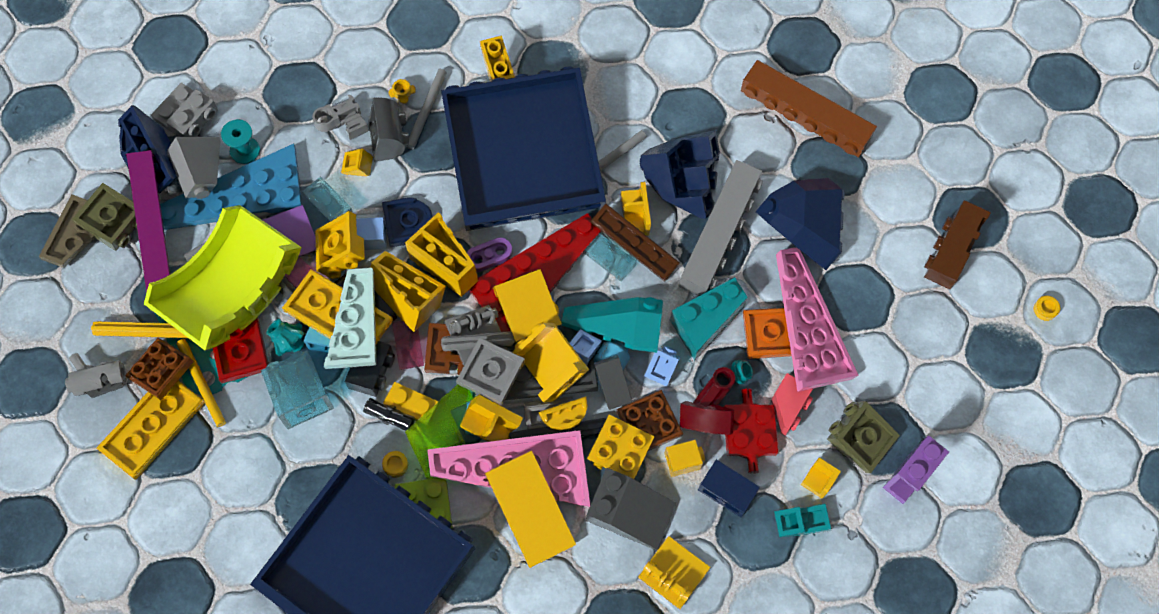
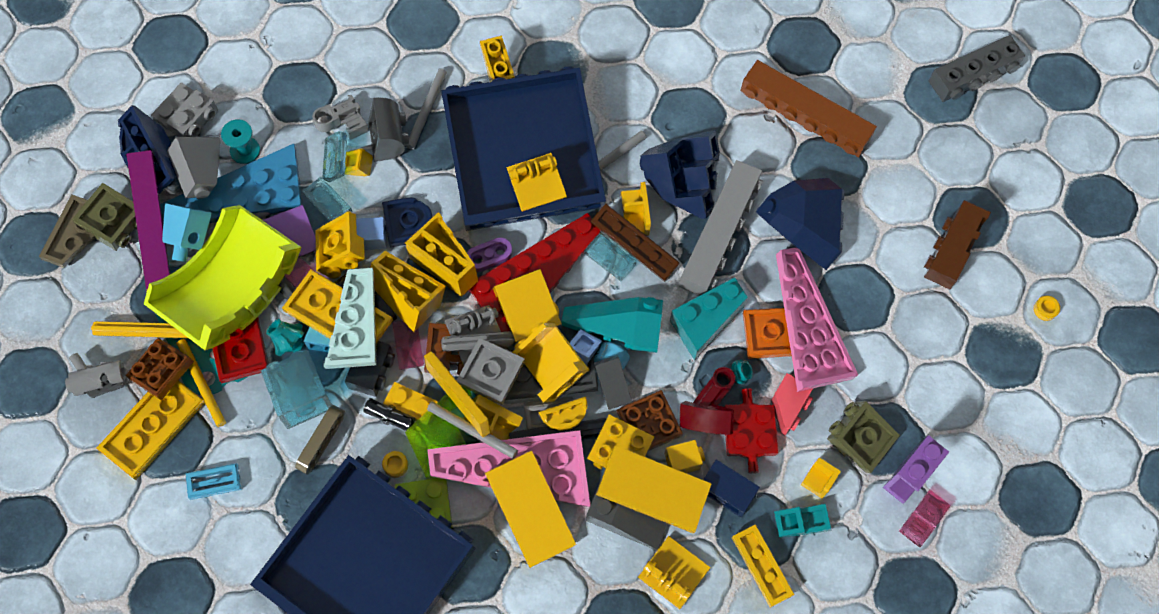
yellow plate [389,79,416,104] -> none
light blue bracket [644,346,681,387] -> none
none -> medium azure torso [162,203,212,262]
none -> medium azure tile [185,463,242,500]
none -> dark tan beam [295,405,345,475]
none -> clear light blue plate [322,131,347,183]
none -> yellow tile [424,352,490,438]
none -> light grey bar [427,401,518,459]
none -> yellow hinge [506,153,567,212]
none -> yellow tile [596,445,711,533]
none -> yellow plate [732,525,794,608]
none -> clear pink slope [899,490,951,548]
none -> dark grey brick [928,35,1025,102]

